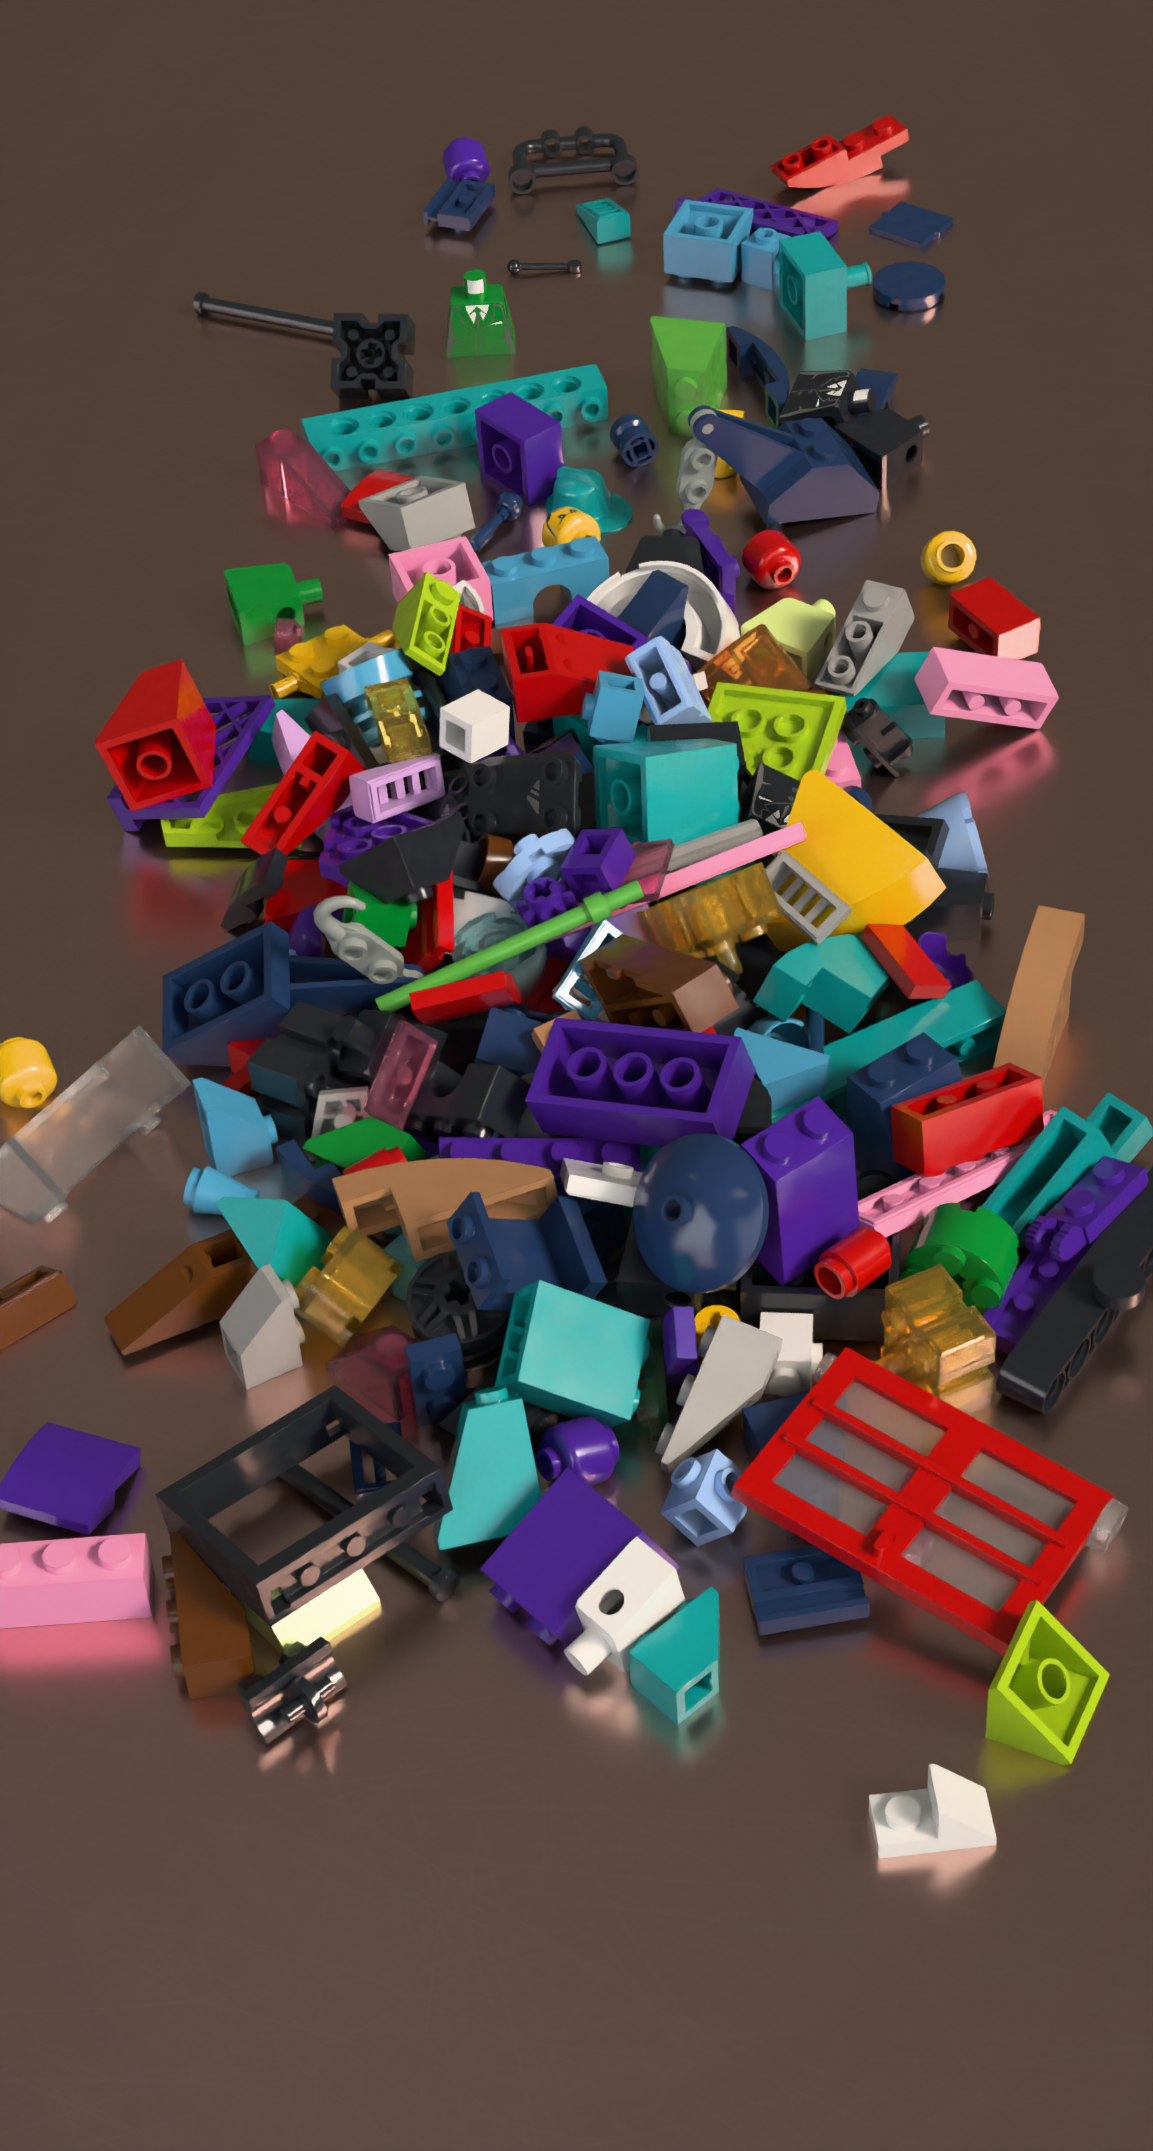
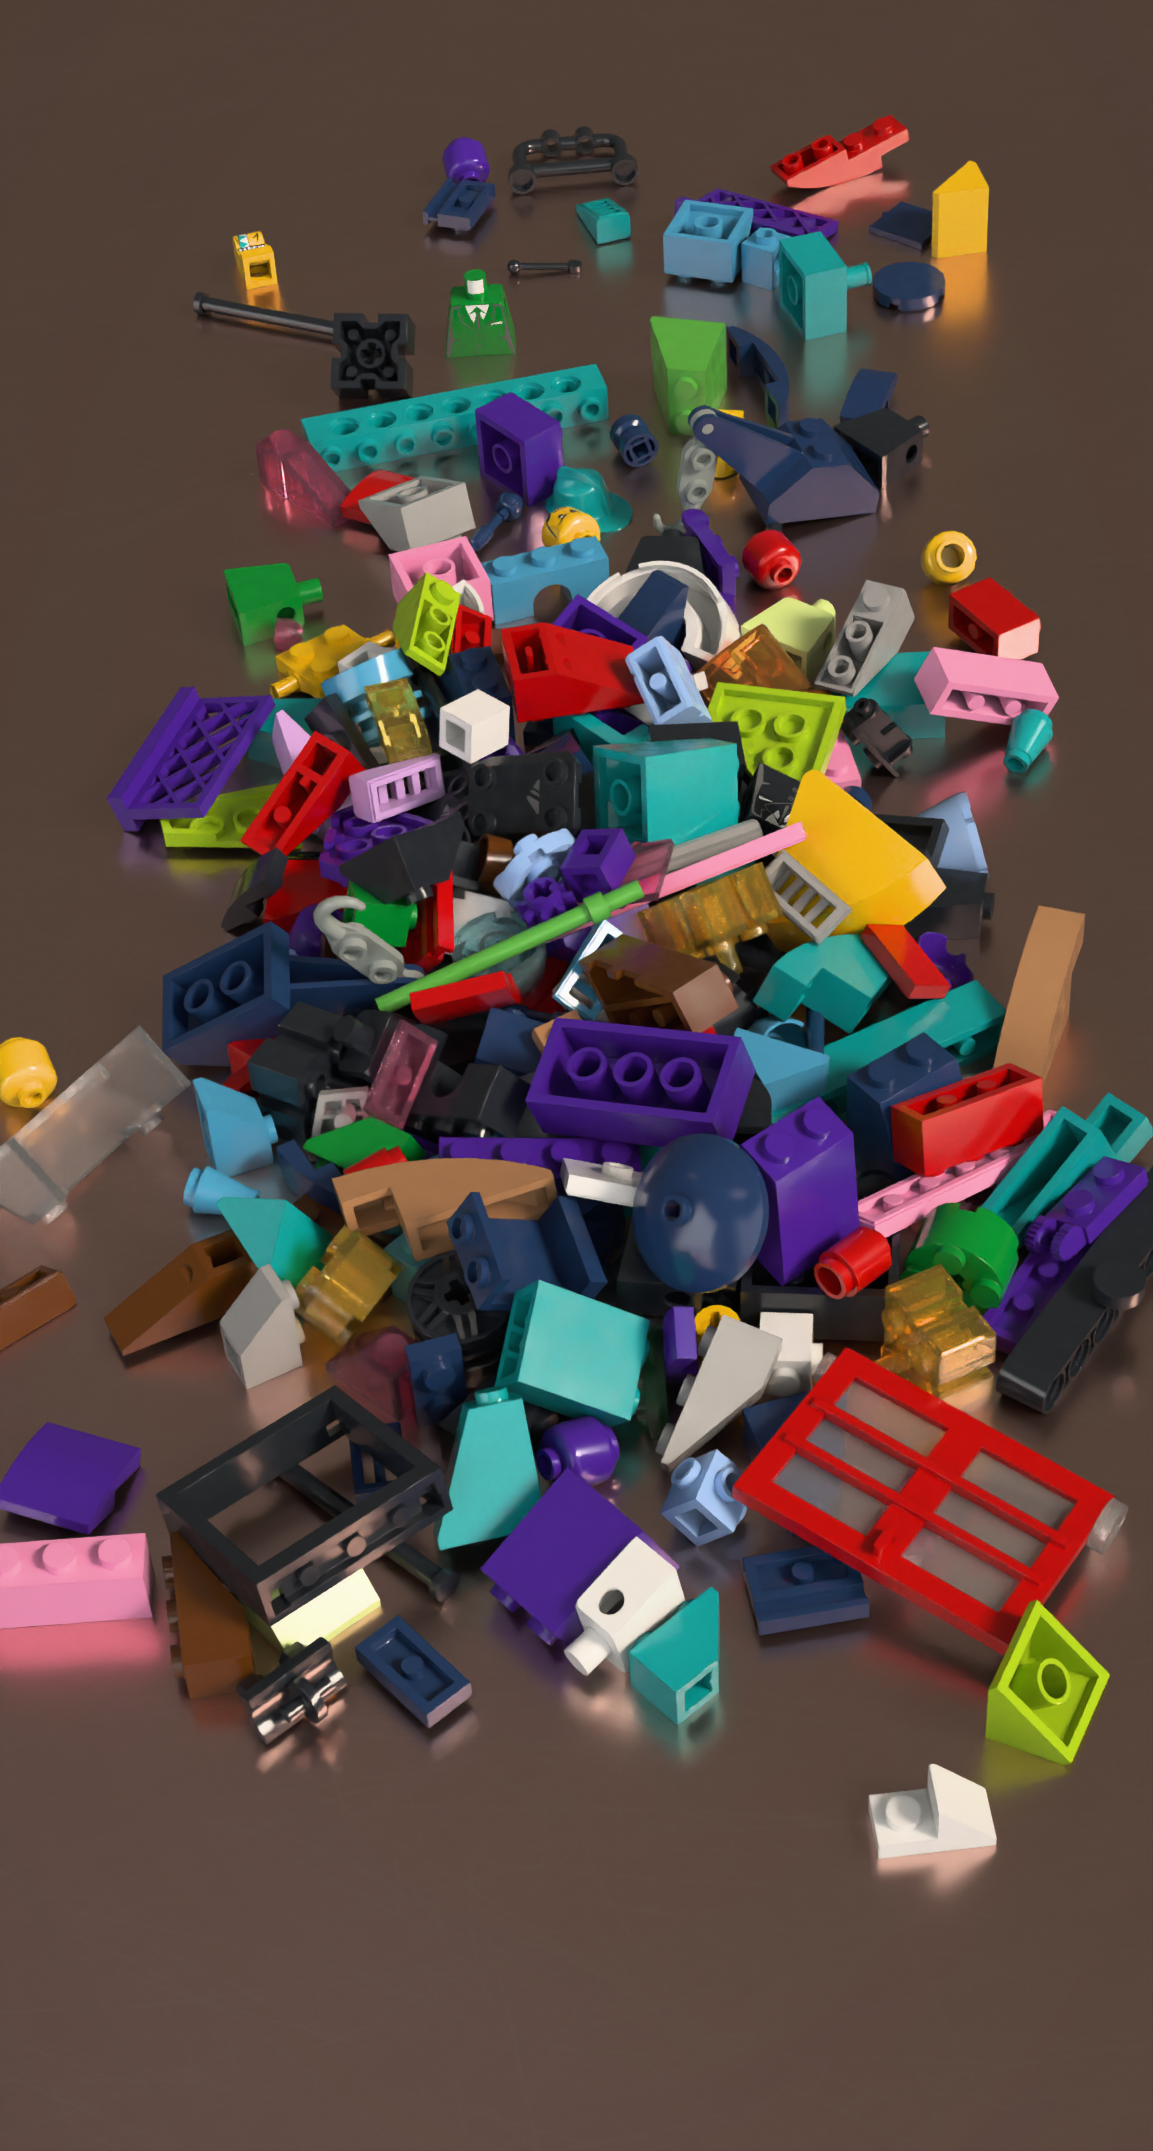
red slope [95,659,216,812] -> none
dark azure brick [581,670,644,745] -> none
black torso [779,370,877,429] -> none
none -> yellow leg [232,231,278,290]
none -> dark blue plate [355,1615,472,1728]
none -> yellow slope [931,161,989,258]
none -> teal cone [1003,709,1053,774]

